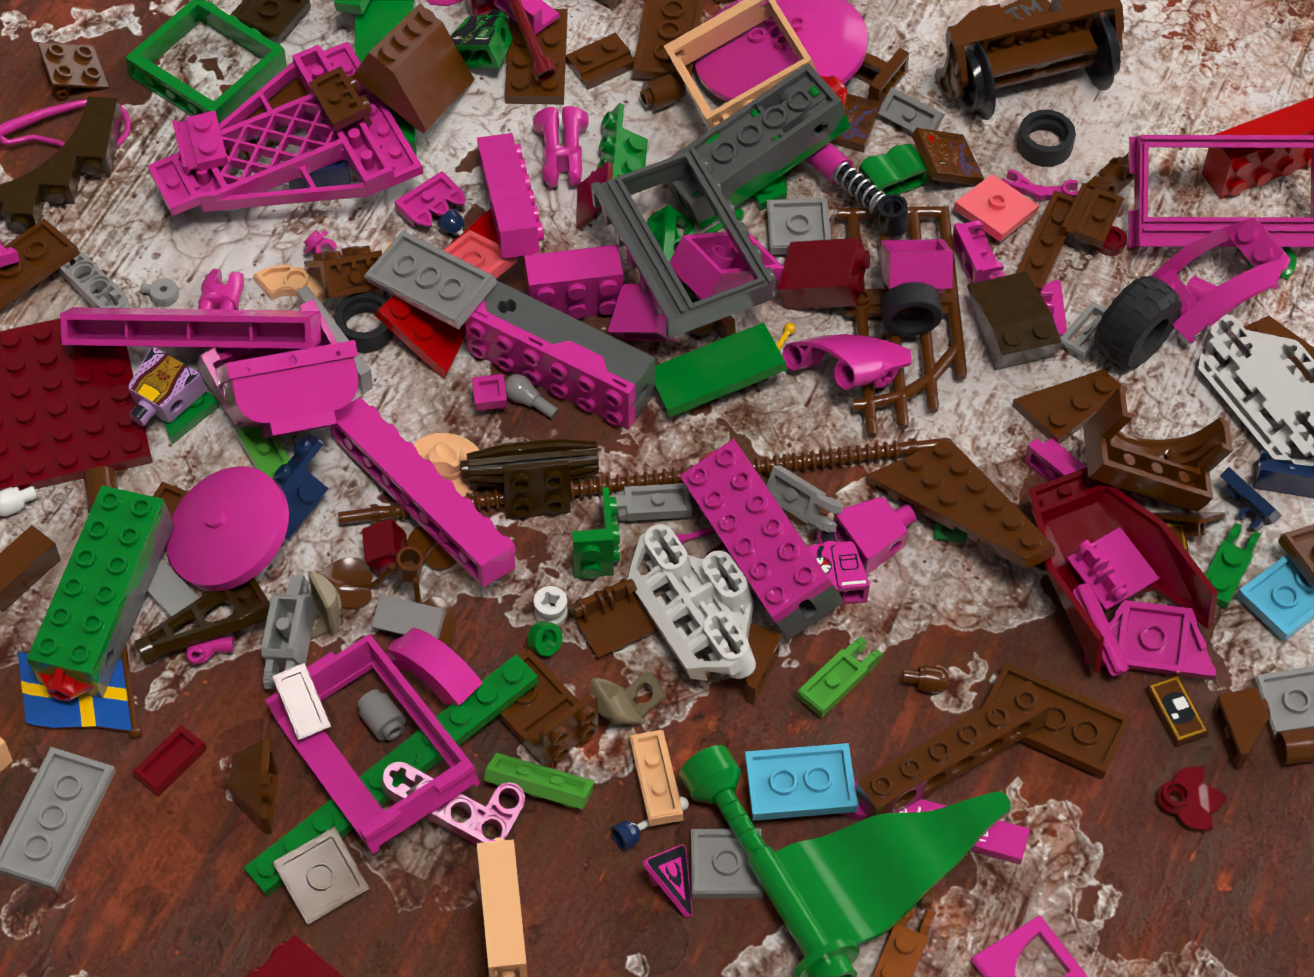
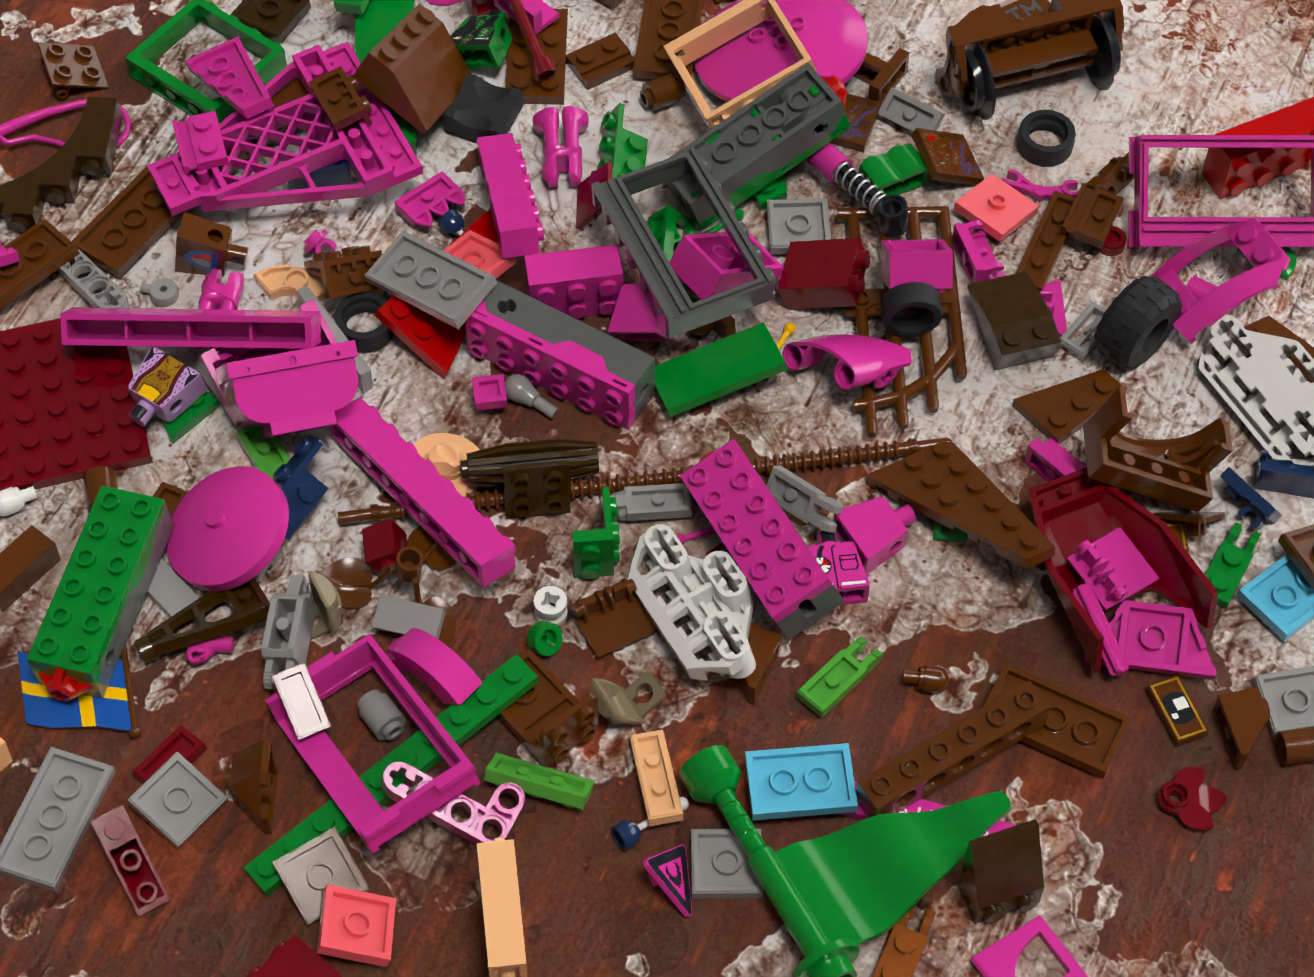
none -> reddish brown plate [71,167,185,278]
none -> dark red slope [88,804,171,917]
none -> light grey tile [127,752,228,850]
none -> reddish brown torso [175,212,248,276]
none -> dark pink wing [184,37,275,119]
none -> coral plate [317,884,396,967]
none -> black brick [443,73,523,141]
none -> dark brown slope [958,819,1044,924]

